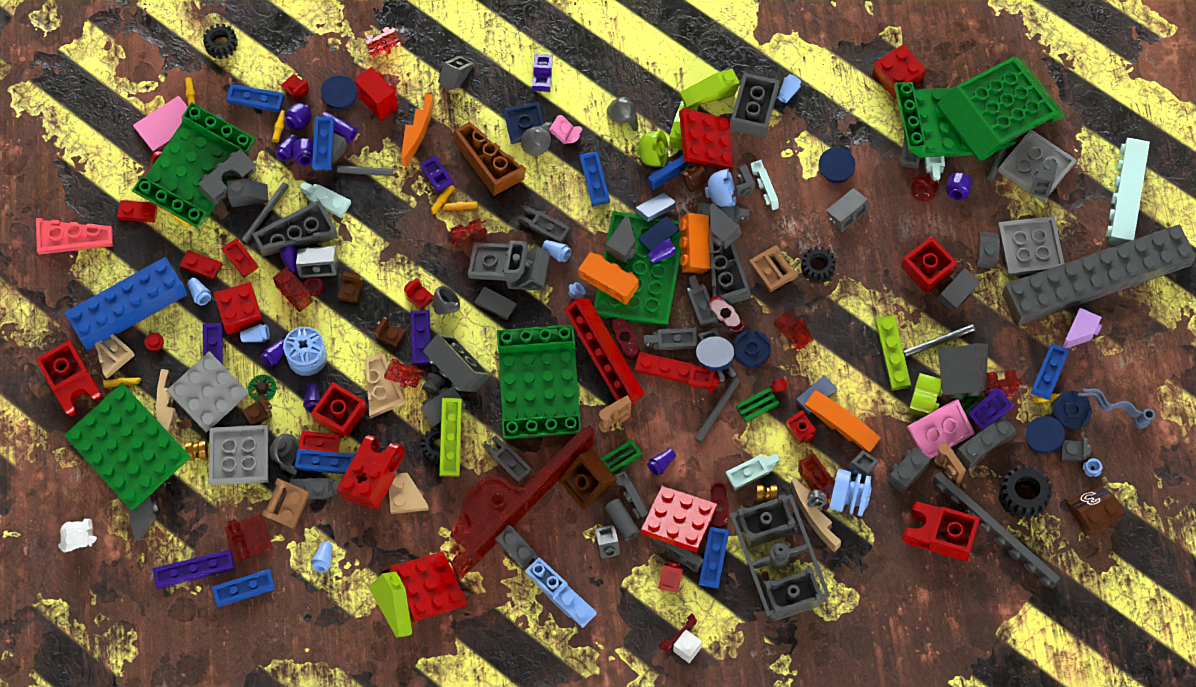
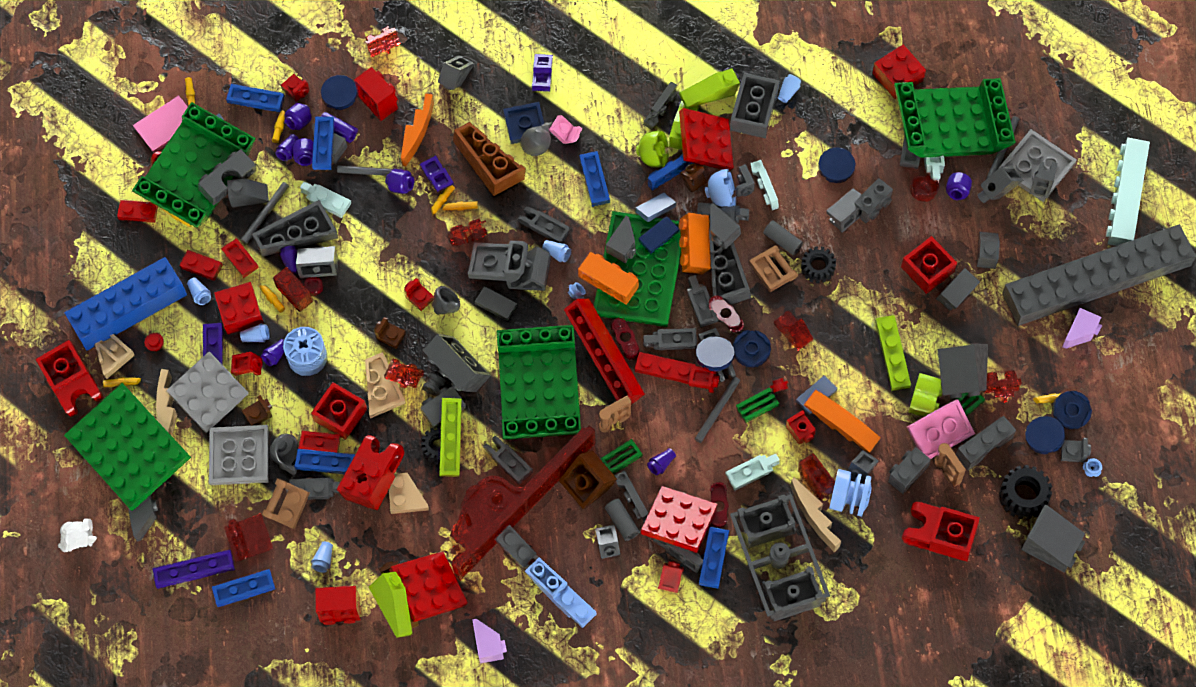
coral wing [36,218,114,255] -> none
pearl gold wheel [185,440,208,461] -> none
black tyre [203,24,238,59] -> none
piece [248,375,277,401] -> none
dark purple cone [303,383,321,413] -> none
reddish brown bracket [338,272,363,303] -> none
dark purple tile [410,310,432,366] -> none
dark grey hat [606,97,639,131] -> none
dark purple cone [647,239,677,264] -> none
dark red piece [659,613,698,652] -> none
white brick [673,630,702,663] -> none
pearl gold wheel [756,485,777,504] -> none
dark grey plate [807,490,827,508] -> none
flat silver bar [903,324,975,358] -> none
dark grey plate [933,471,1060,589] -> none
green slope [936,56,1066,162] -> none
dark purple bracket [968,388,1014,431] -> none
light grey plate [997,216,1064,277] -> none
blue plate [1031,343,1069,400] -> none
reddish brown slope [1066,485,1125,536] -> none
sand blue flag [1077,388,1155,429] -> none
none -> red bracket [231,352,263,376]
none -> yellow piece [259,285,285,313]
none -> red brick [315,586,361,625]
none -> dark purple head [385,169,415,194]
none -> lavender slope [472,619,507,663]
none -> dark grey hinge [643,82,677,130]
none -> dark grey piece [763,220,803,256]
none -> dark grey bracket [855,178,893,223]
none -> dark grey torso [977,166,1024,203]
none -> dark grey slope [1022,505,1086,573]

